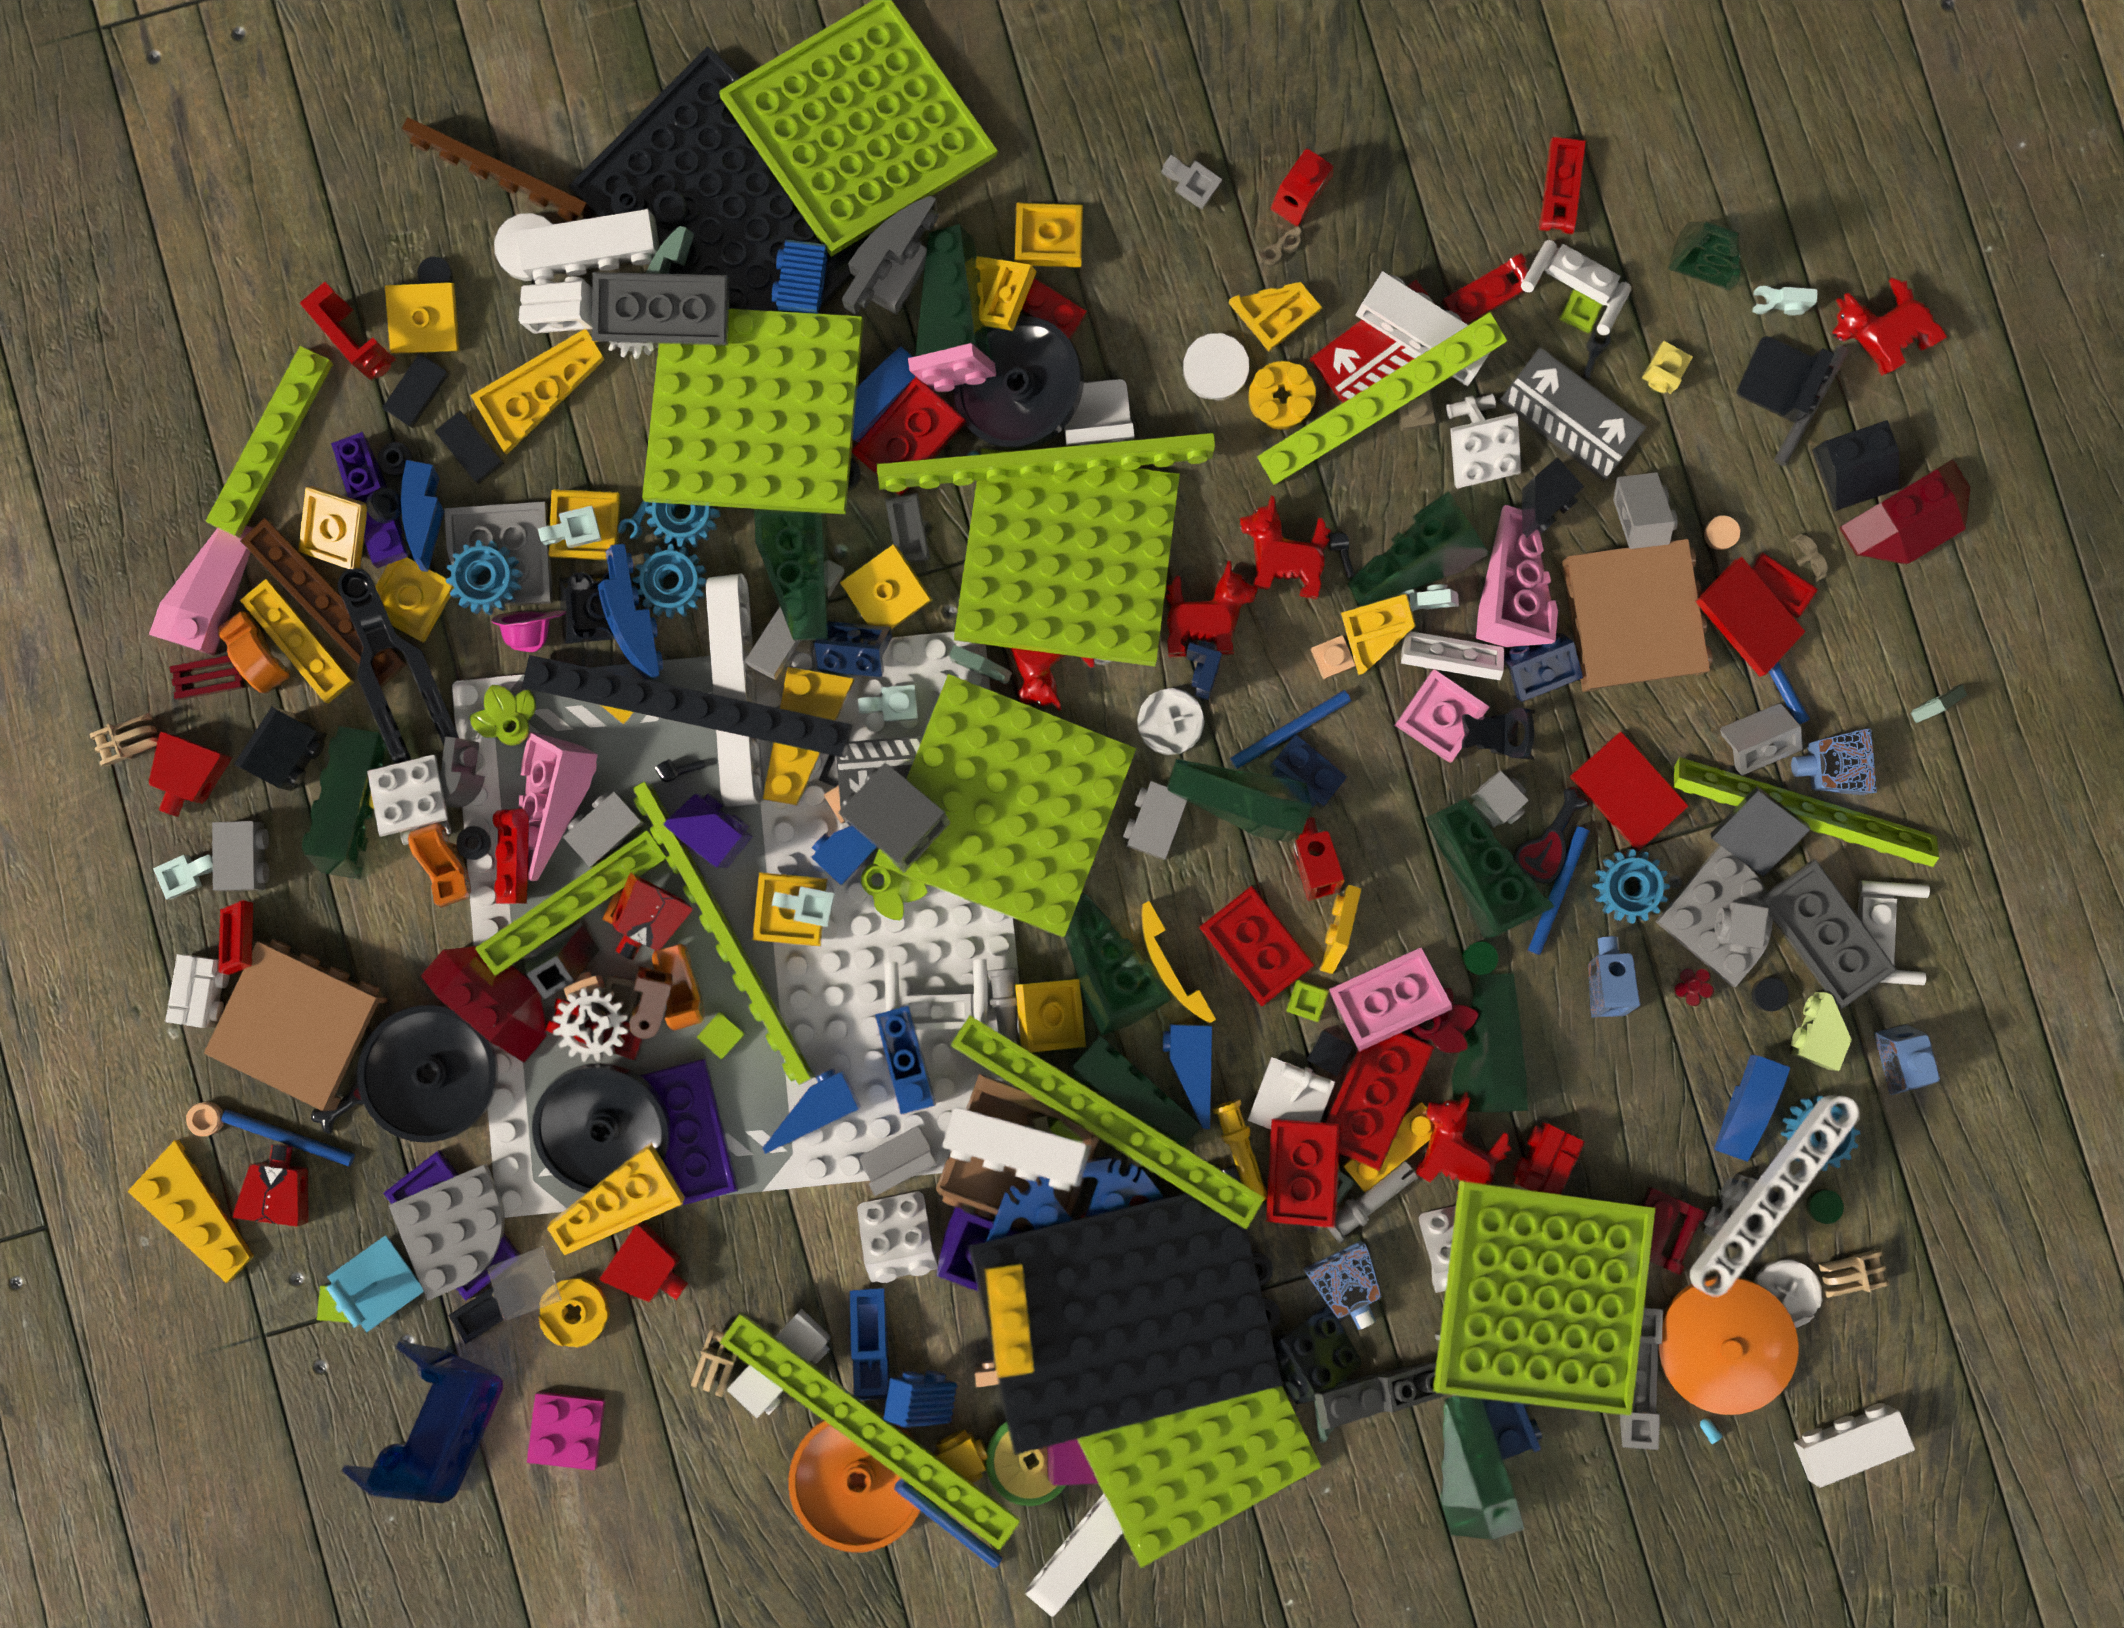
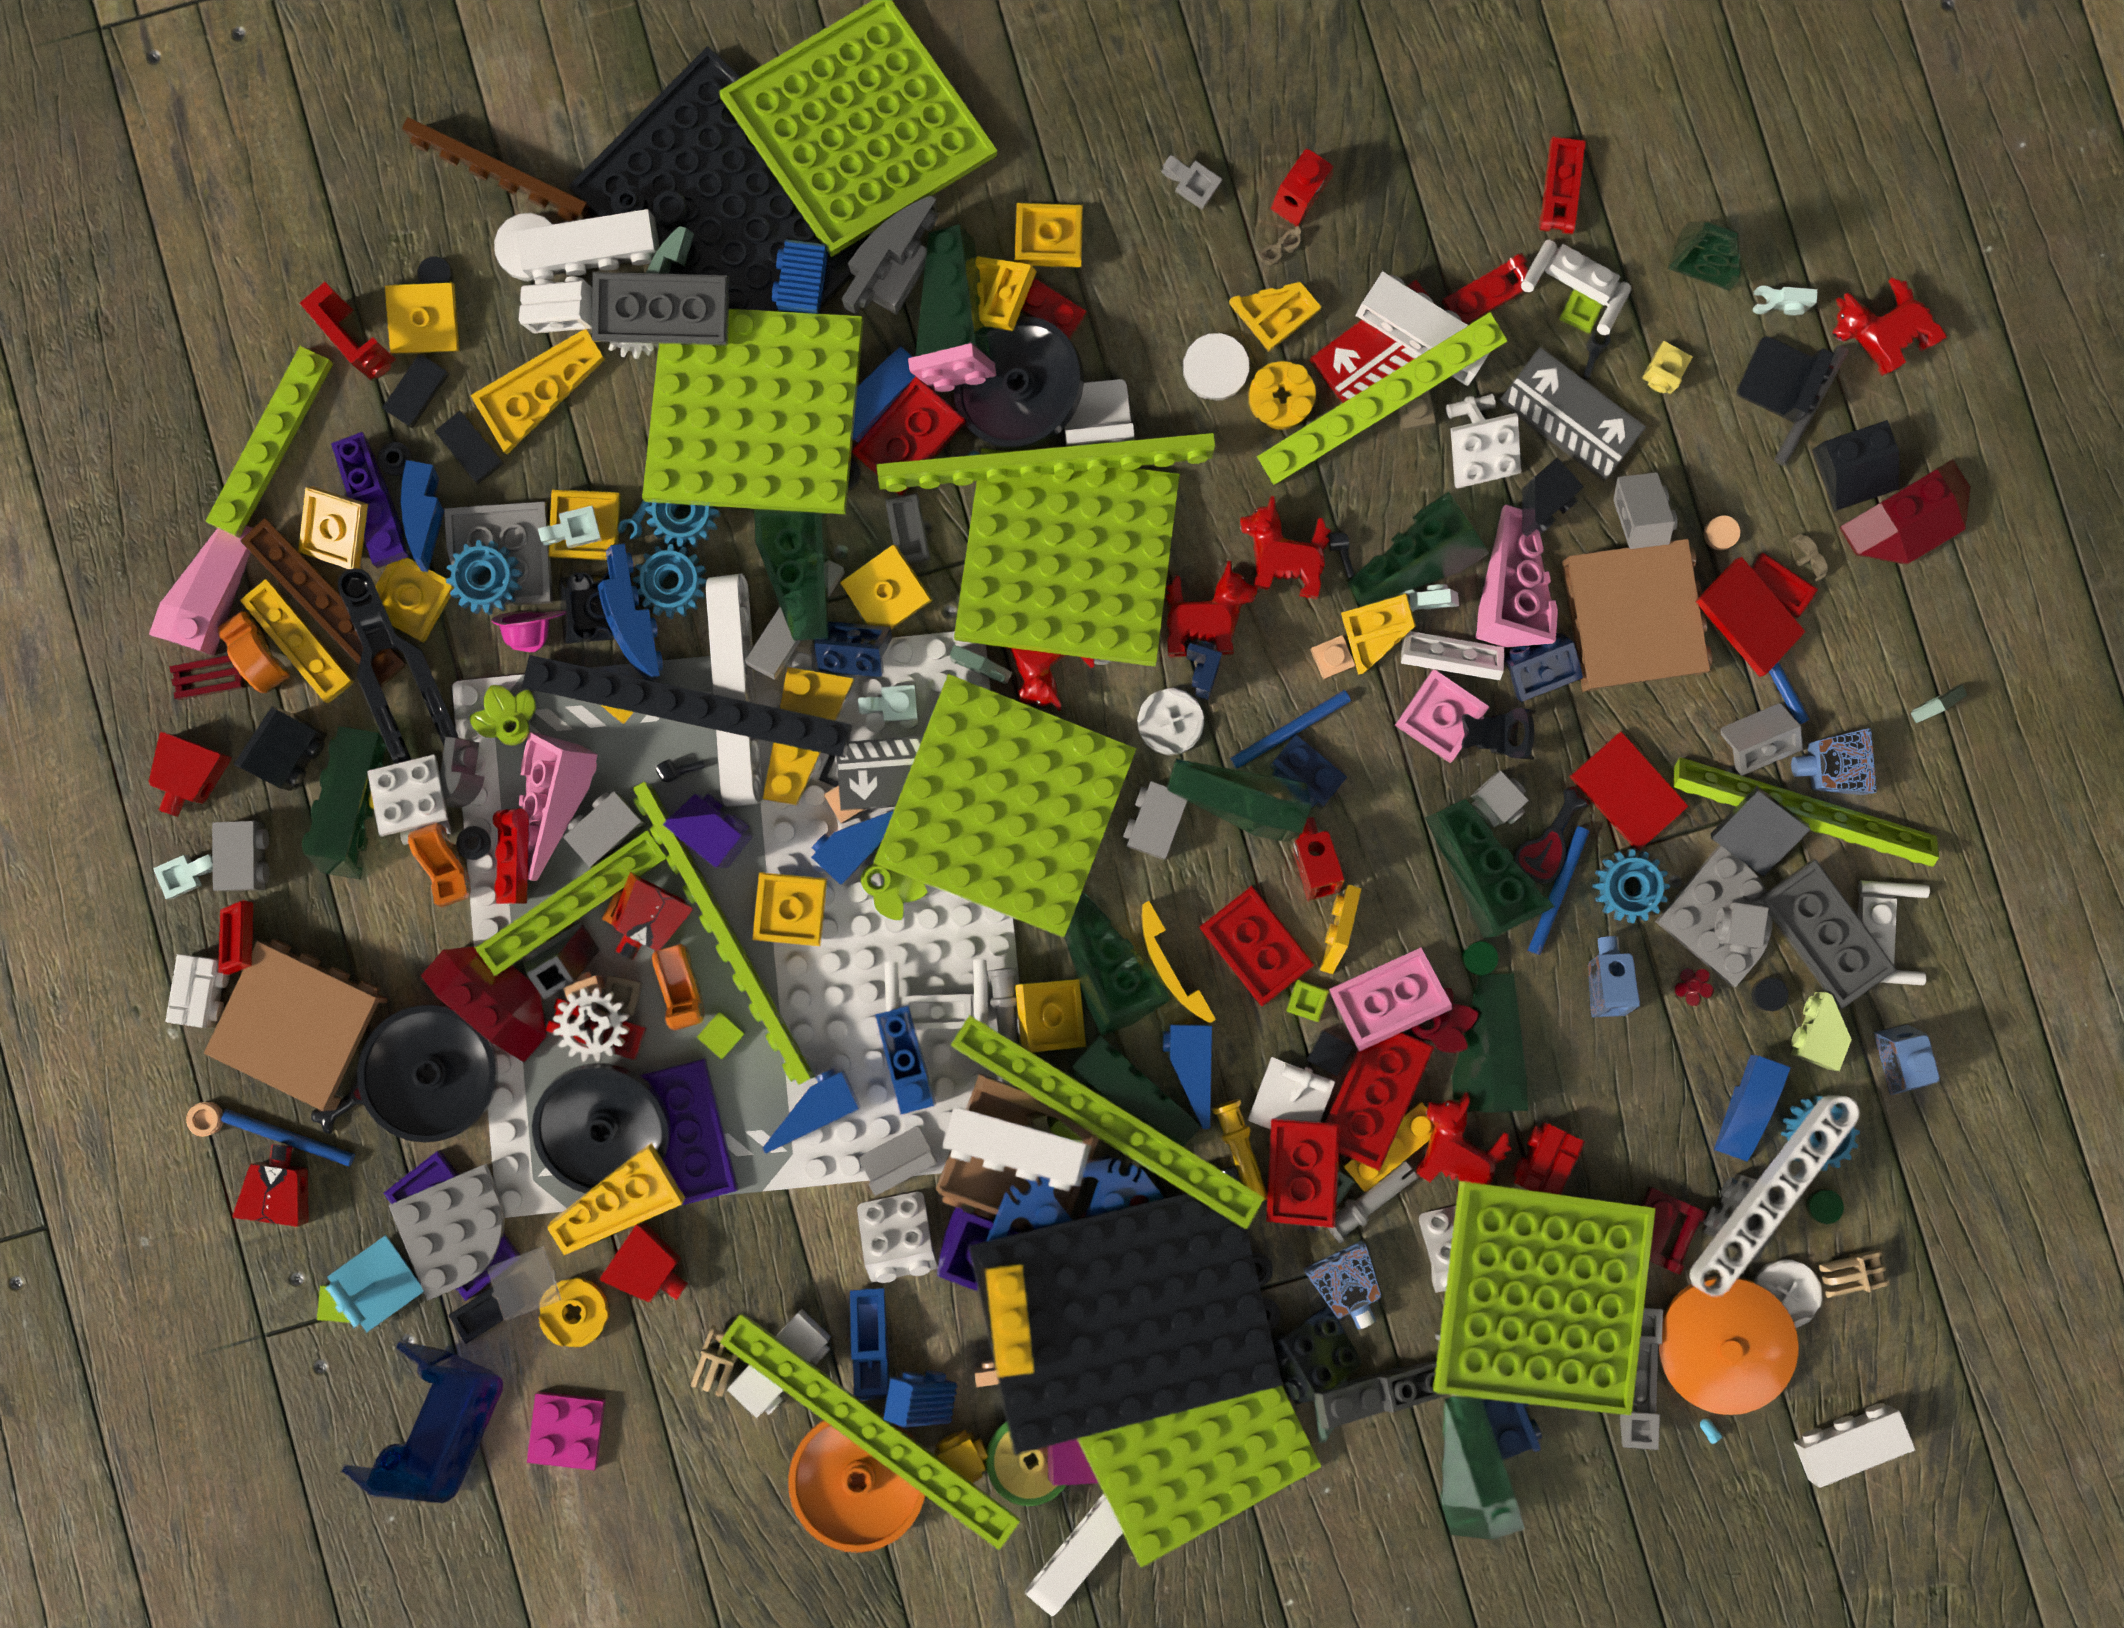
tan arm [90,713,158,767] -> none
yellow wing [127,1140,254,1283] -> none
black tile [366,488,402,524] -> none
reddish brown leg [629,966,673,1039] -> none
light aqua plate [772,886,834,927] -> none
dark grey panel [839,762,950,873] -> none
blue bar [894,1478,1002,1568] -> none

